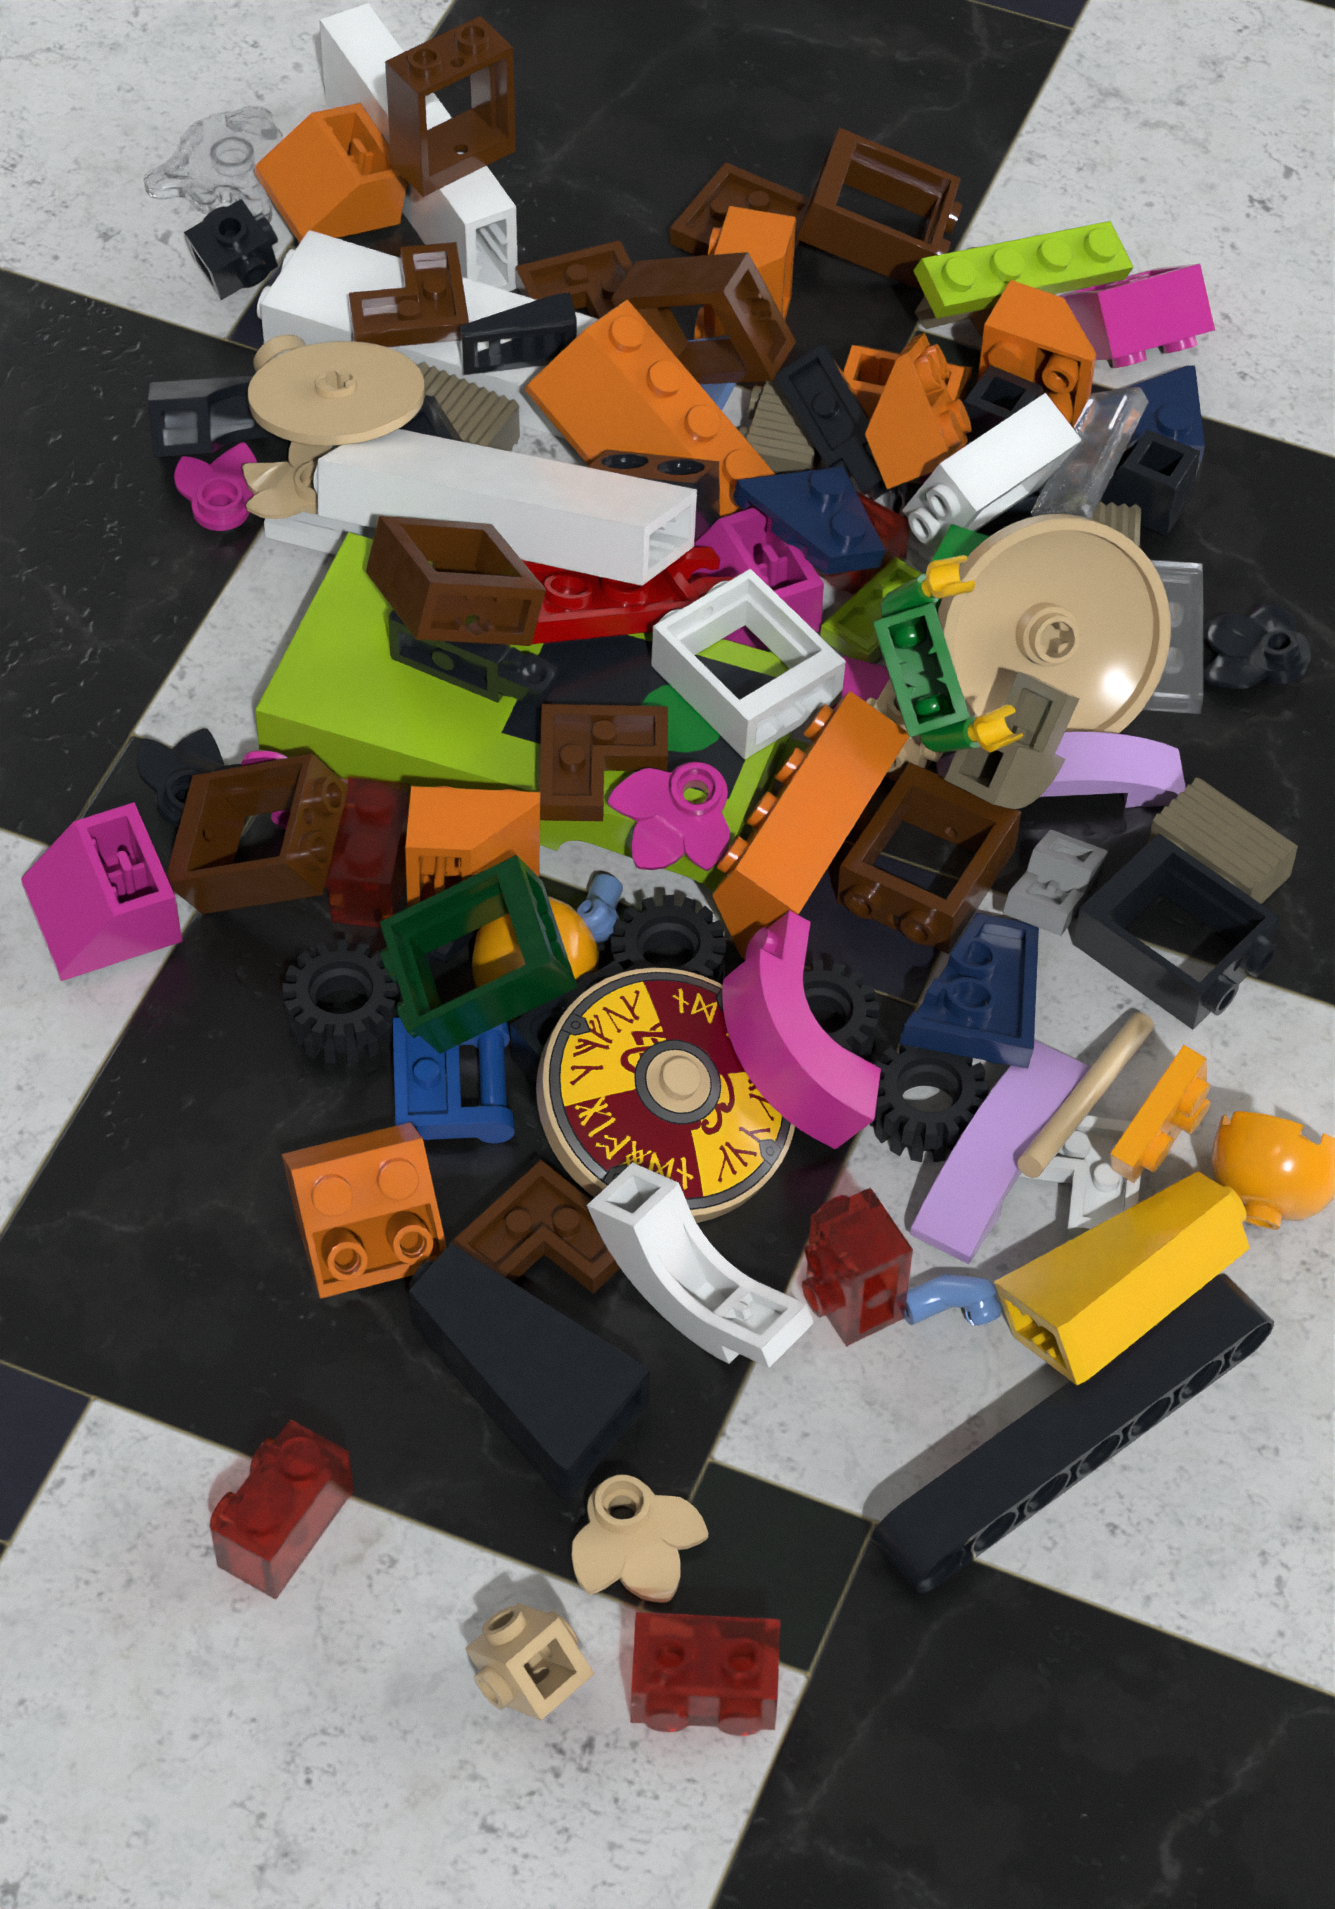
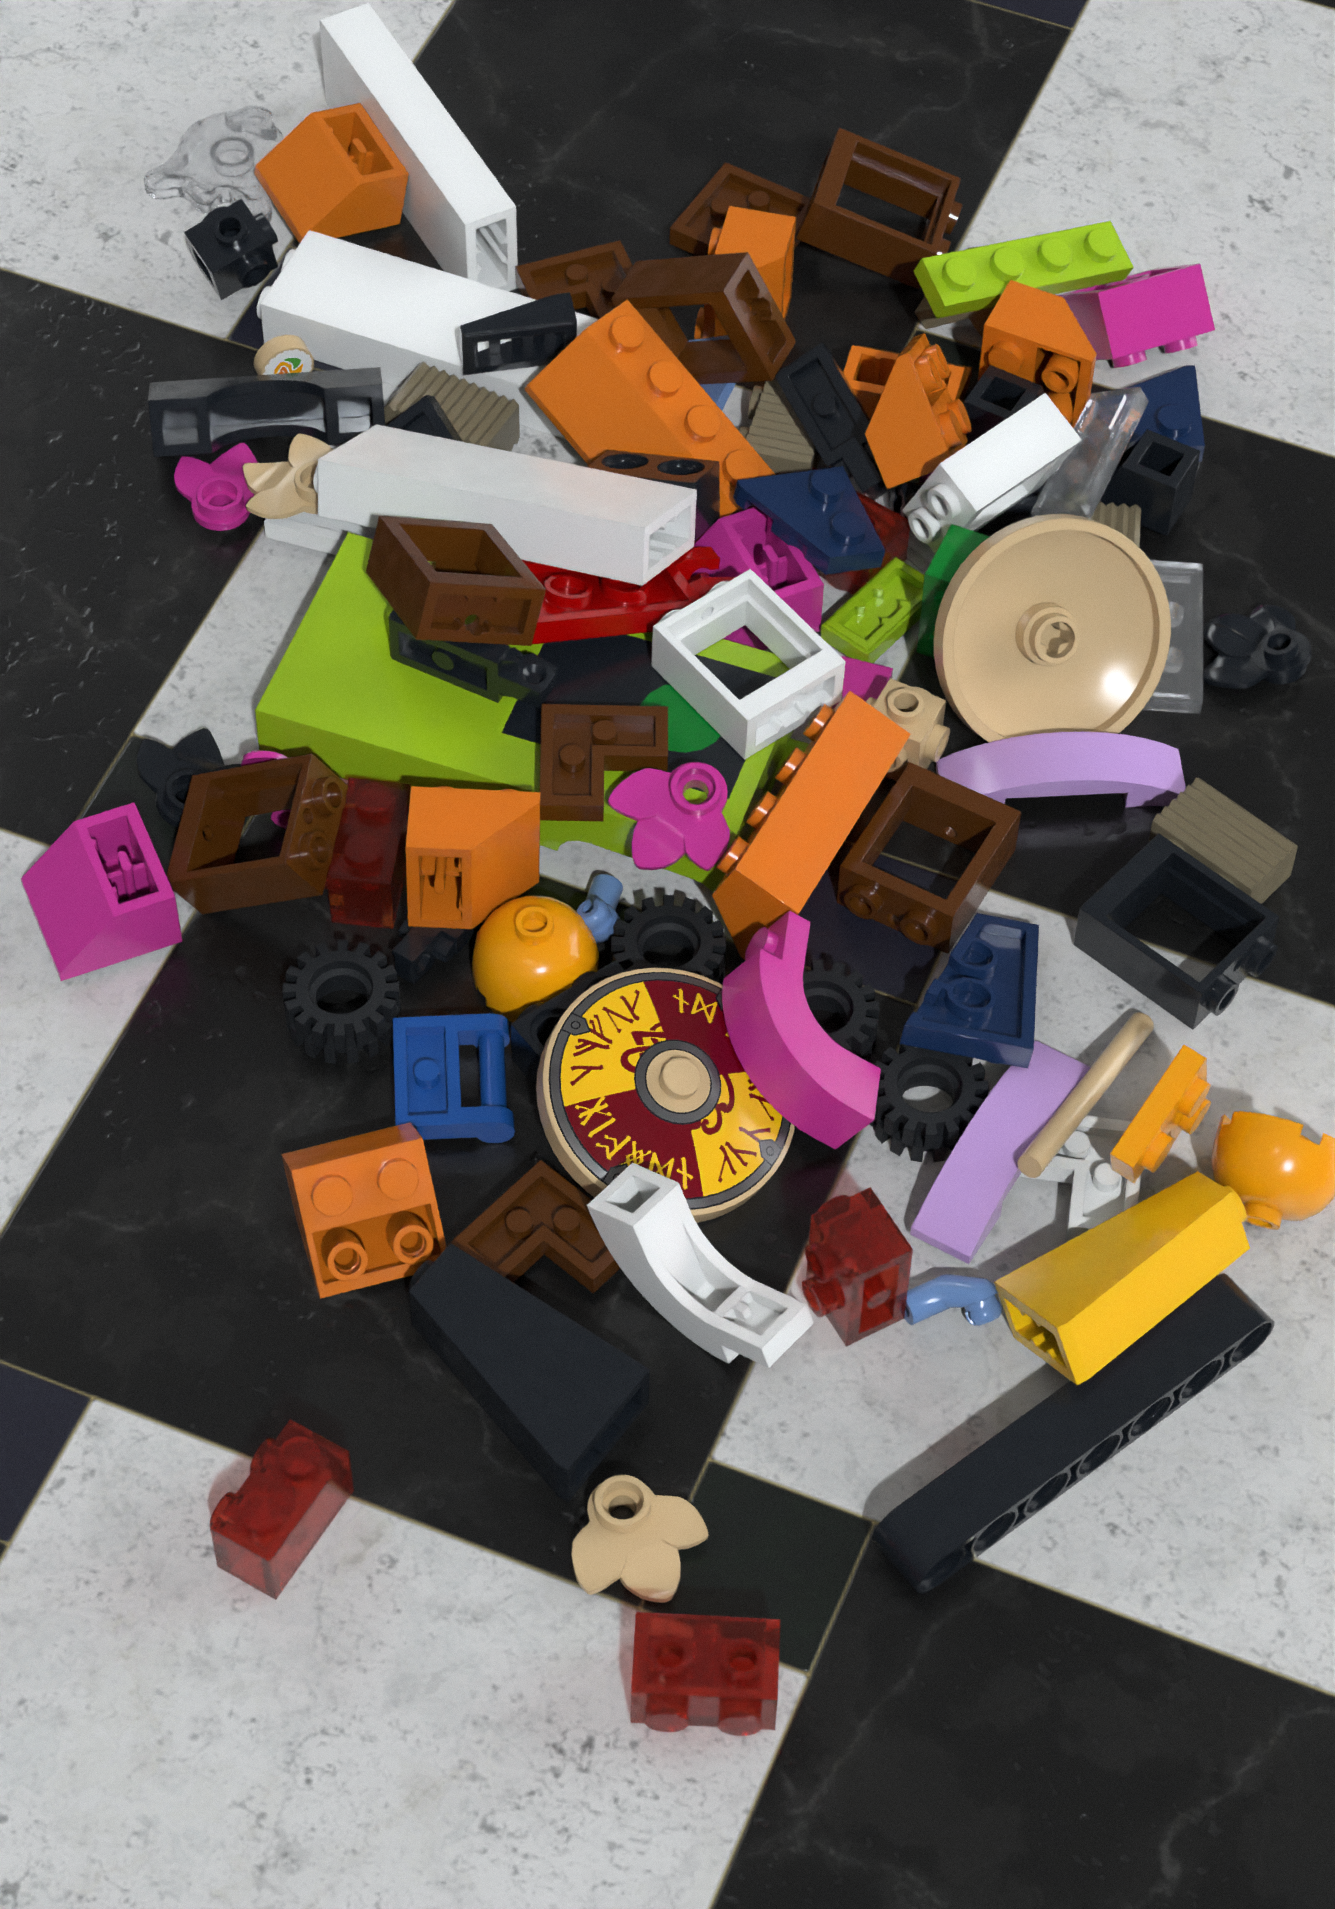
tan piece [248,341,425,446] -> none
reddish brown plate [349,242,469,347] -> none
dark green window [380,855,577,1054] -> none
reddish brown window [385,16,516,197] -> none
tan brick [465,1603,595,1720] -> none
green torso [873,555,1023,753] -> none
dark tan brick [944,671,1080,809] -> none
light grey slope [1002,829,1108,936] -> none

